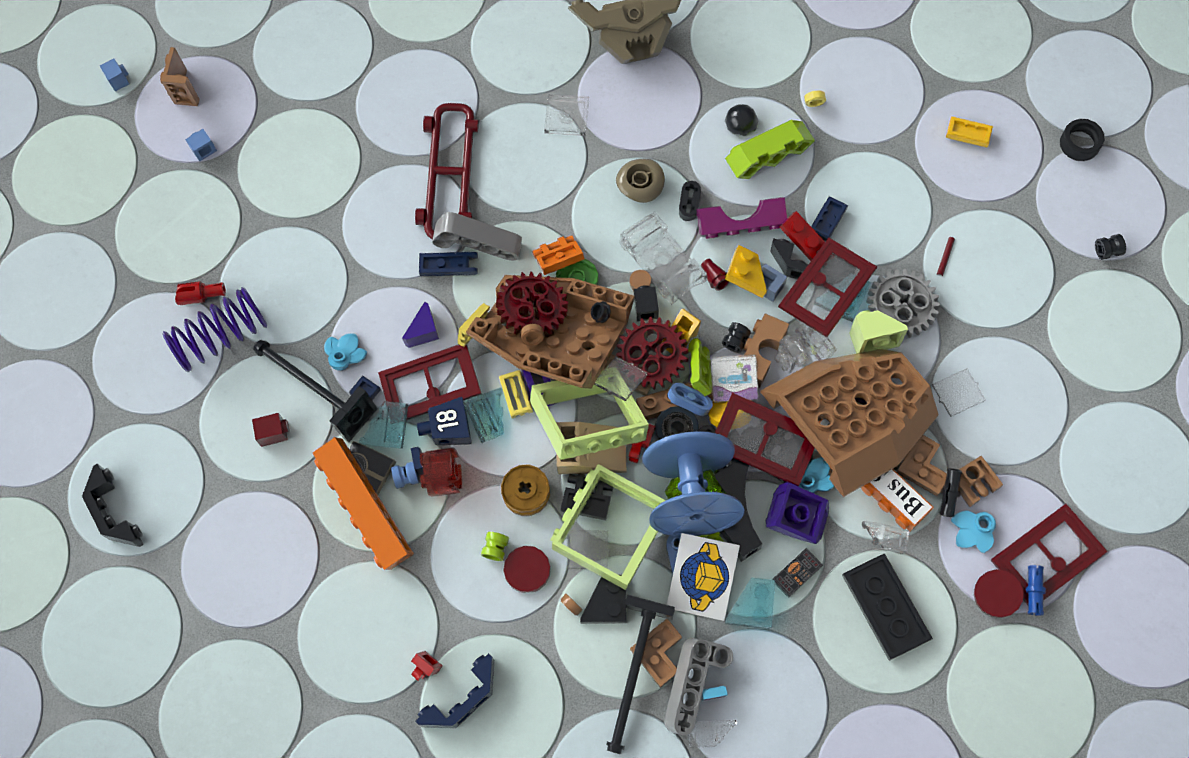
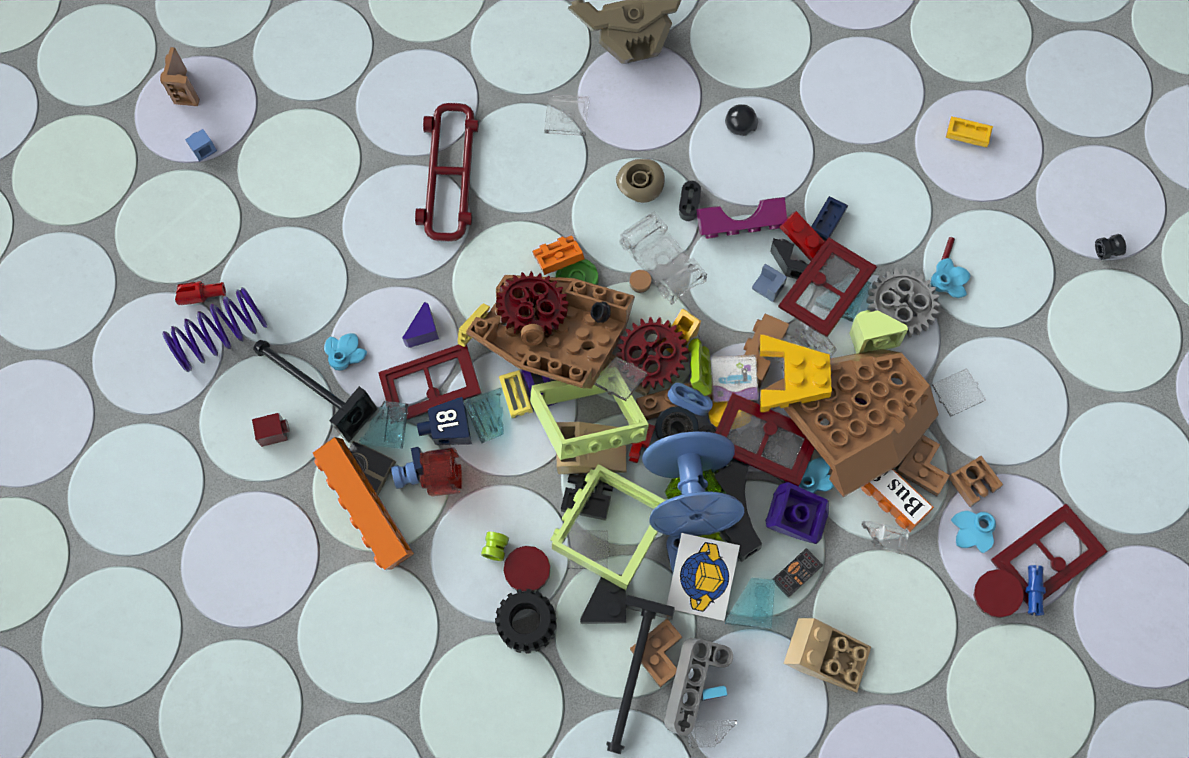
black slope [82,463,144,547] -> none
medium blue plate [100,58,129,91] -> none
dark blue tile [349,375,381,401] -> none
red tile [411,651,443,681] -> none
dark blue slope [415,653,494,728] -> none
dark blue hinge [419,252,478,276] -> none
light grey beam [432,212,522,261] -> none
pearl gold wheel [501,465,550,516] -> none
medium nougat tile [560,594,583,616] -> none
black brick [633,285,659,322] -> none
dark red cone [701,259,729,291] -> none
black wheel [722,322,751,353] -> none
lime brick [725,120,815,179] -> none
yellow wing [725,245,767,298] -> none
light yellow tile [804,90,826,107] -> none
black plate [842,553,933,661] -> none
black pin [939,468,962,517] -> none
black tyre [1060,119,1105,161] -> none
none -> black tyre [495,589,557,654]
none -> yellow wing [760,335,832,412]
none -> tan slope [783,618,871,693]
none -> medium azure plate [931,258,970,298]

